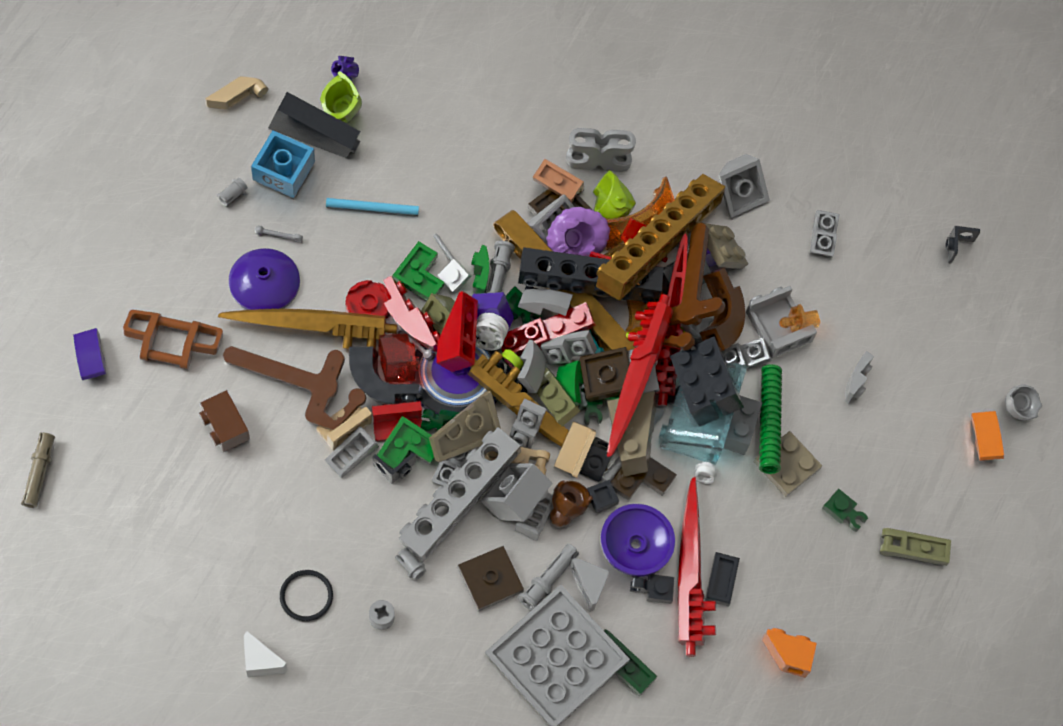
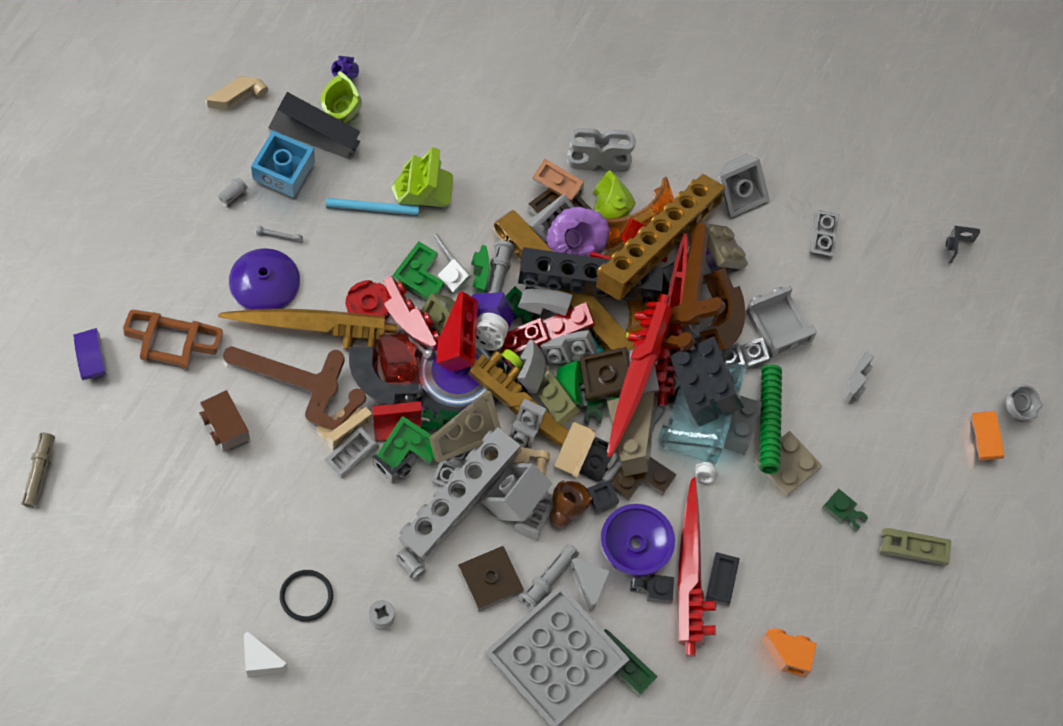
clear orange piece [779,304,821,333] -> none
none -> lime piece [391,147,453,207]

